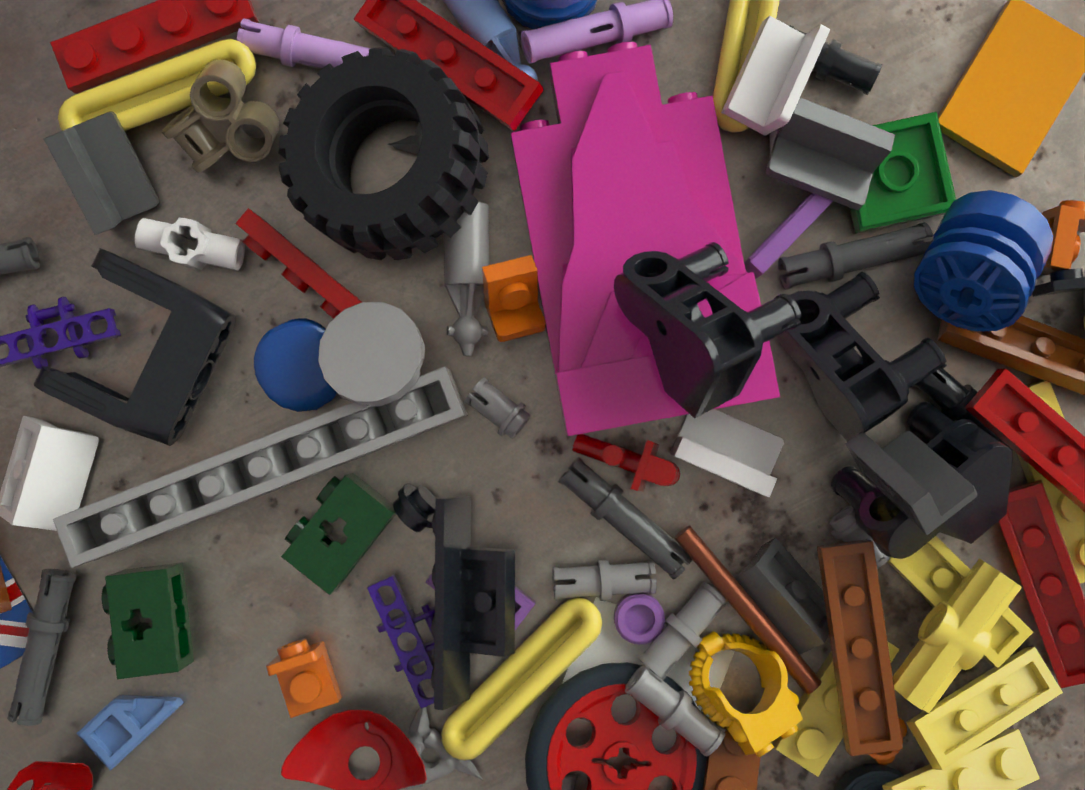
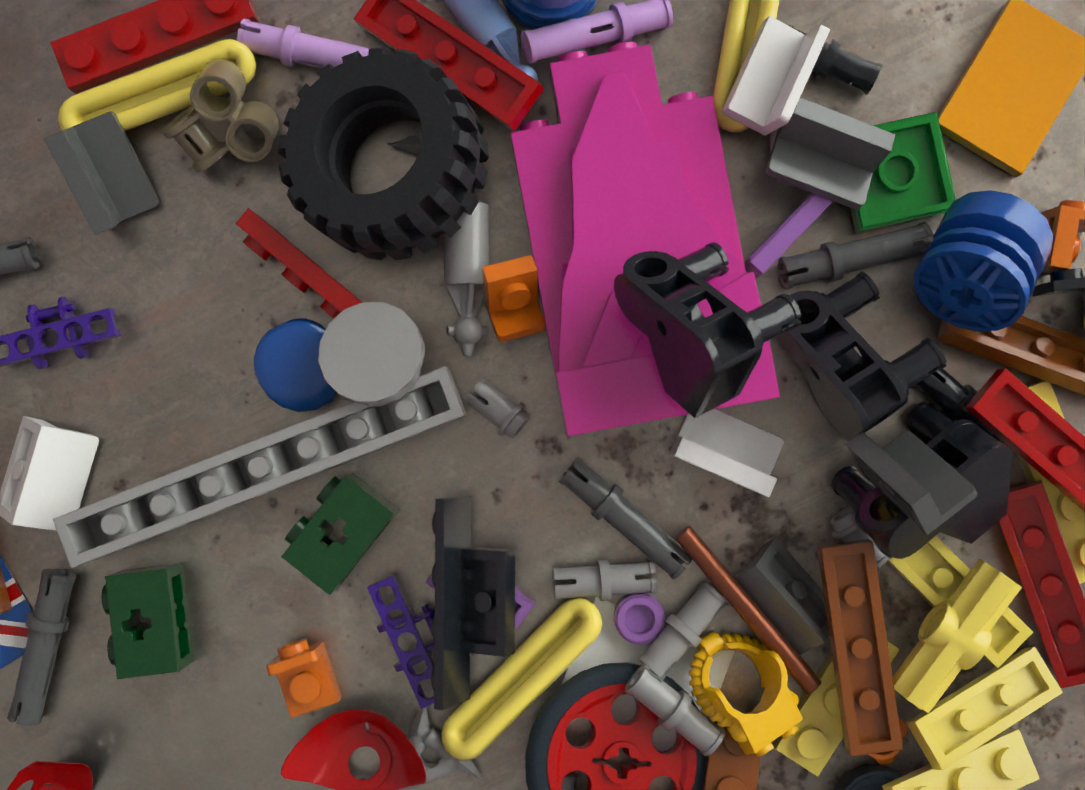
black connector [33,248,235,446] -> none
medium blue tile [76,695,184,770] -> none
white axle [135,217,245,271] -> none
black plate [393,484,436,532] -> none
red arm [572,434,680,492] -> none

